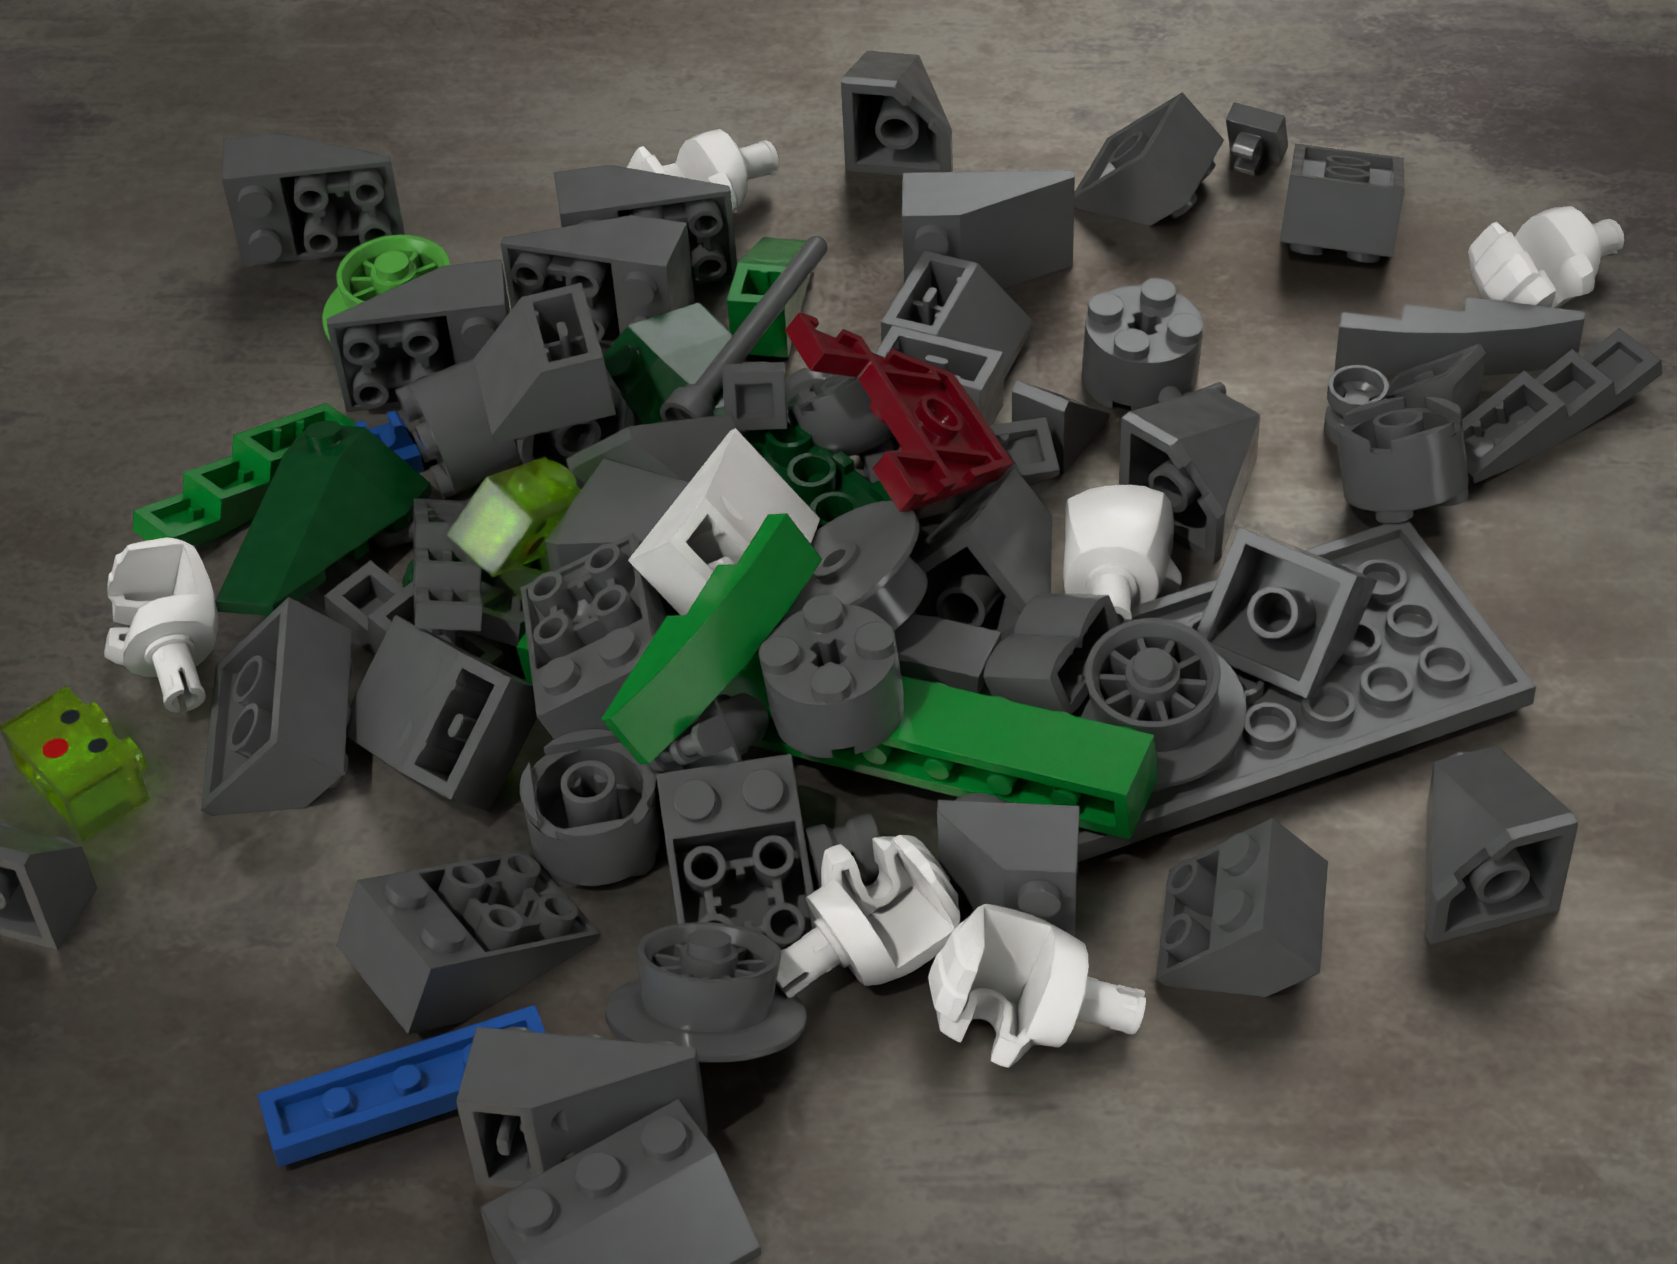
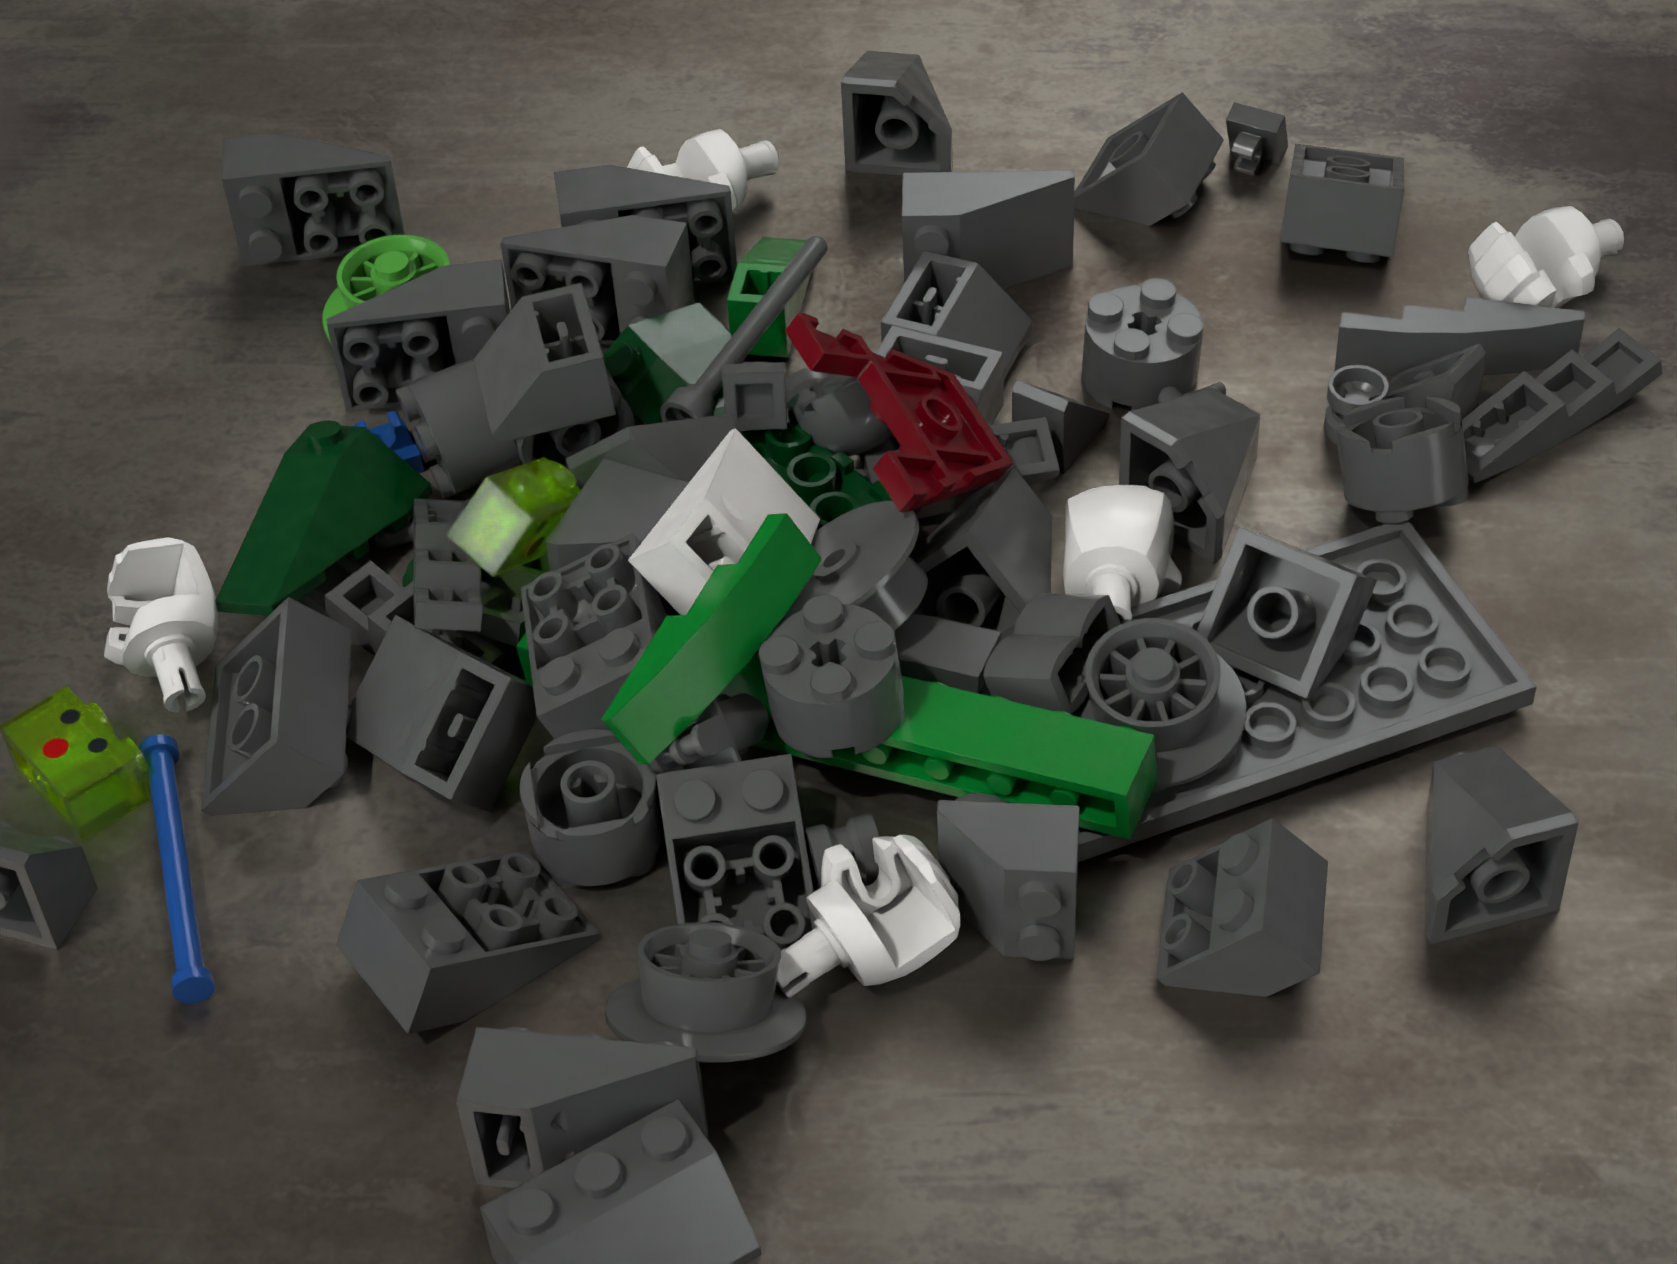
green slope [132,403,356,548] -> none
blue plate [257,1005,546,1167] -> none
white piece [928,904,1146,1068] -> none
none -> blue bar [138,735,215,1004]

